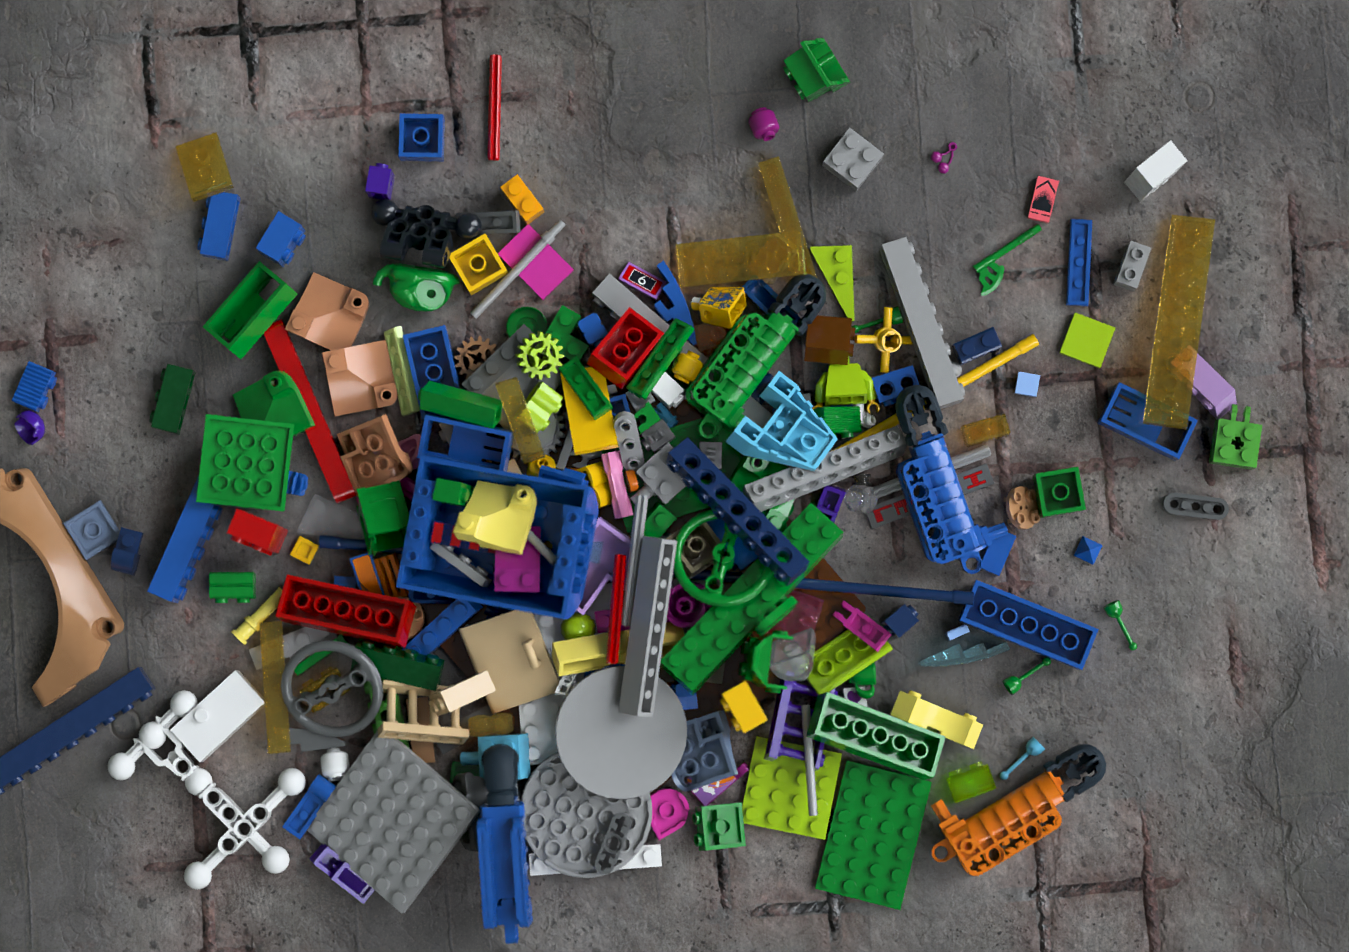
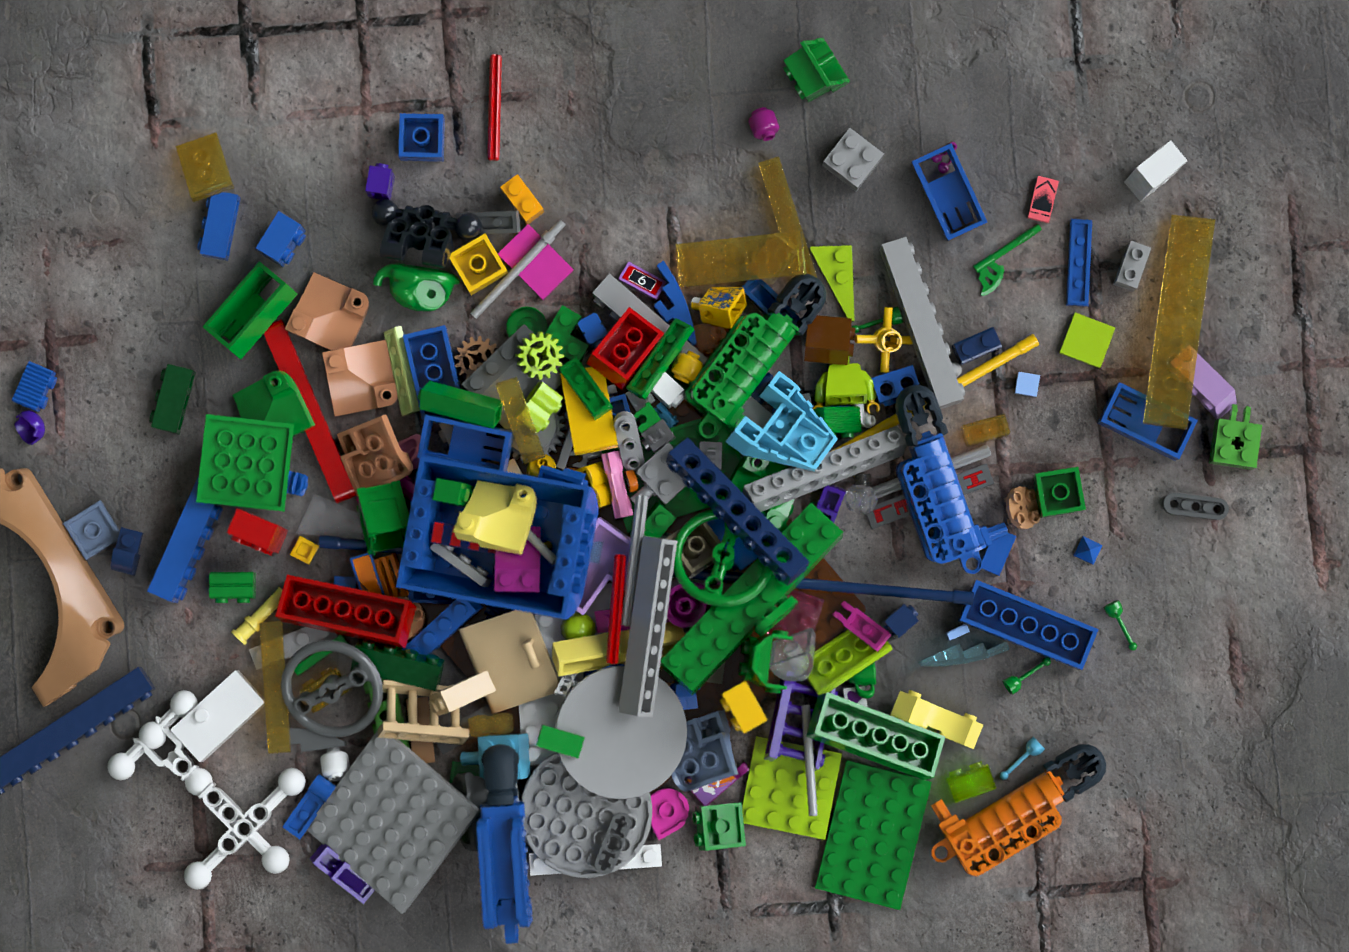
none -> green tile [535,724,585,759]
none -> blue piece [911,143,987,241]

